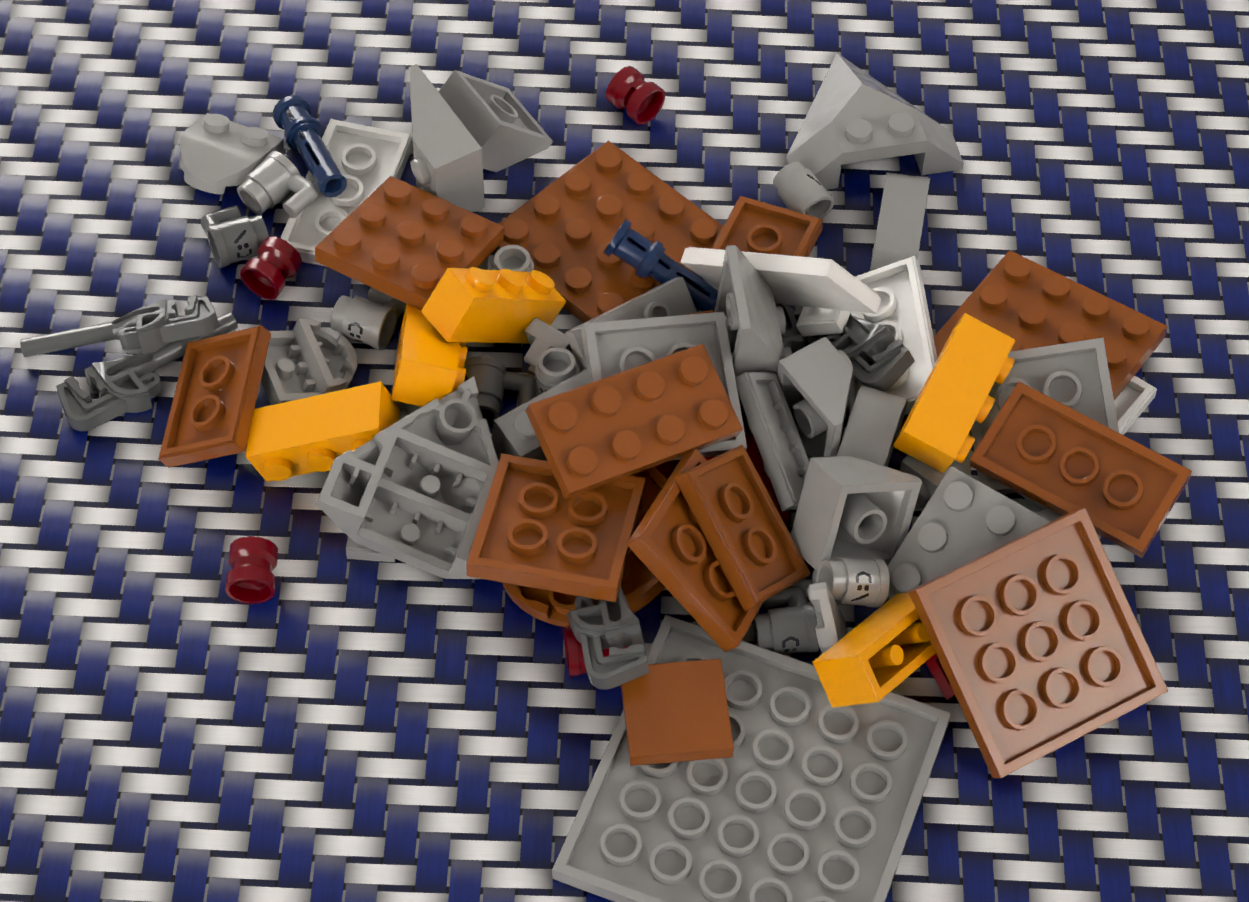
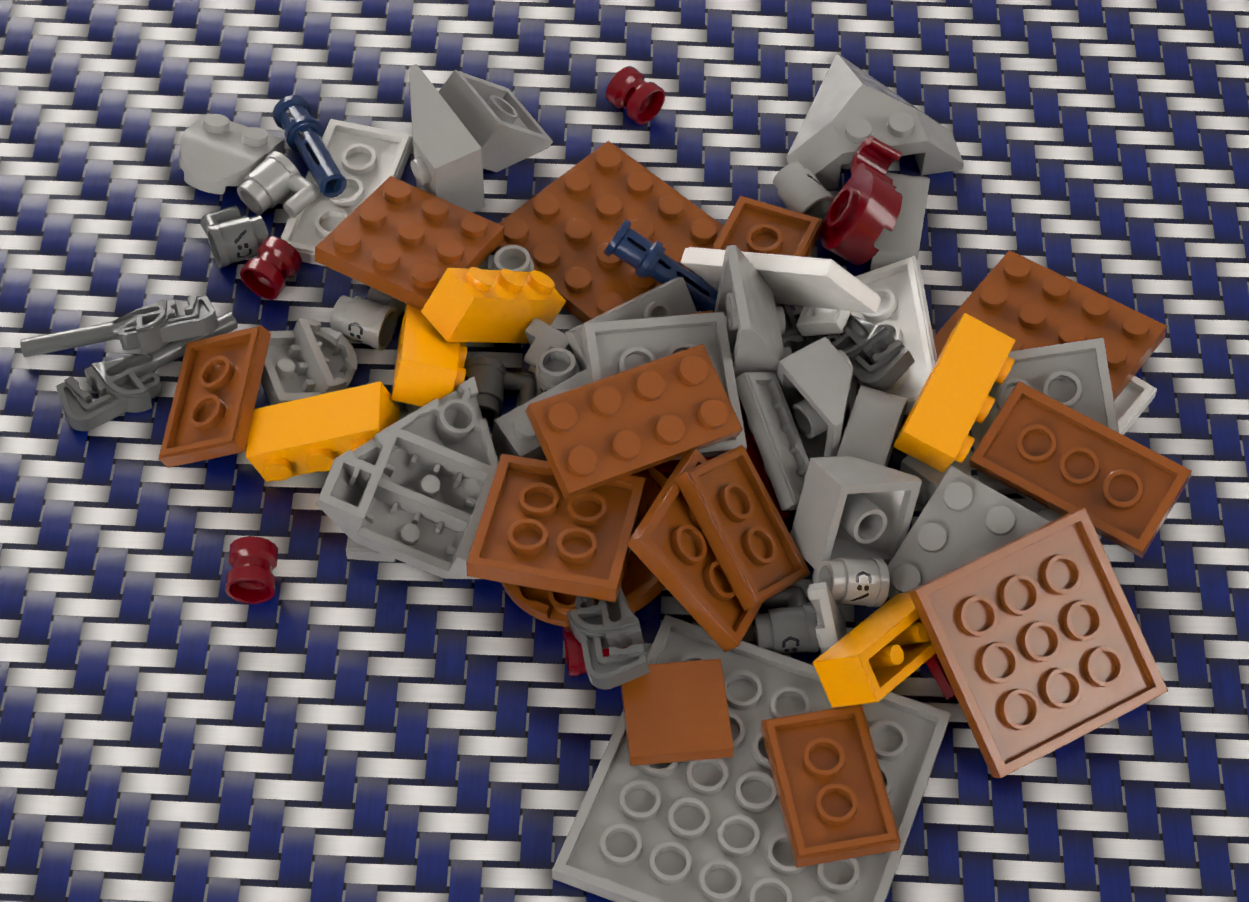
none -> dark orange tile [761,704,901,868]
none -> dark red piece [821,136,903,266]

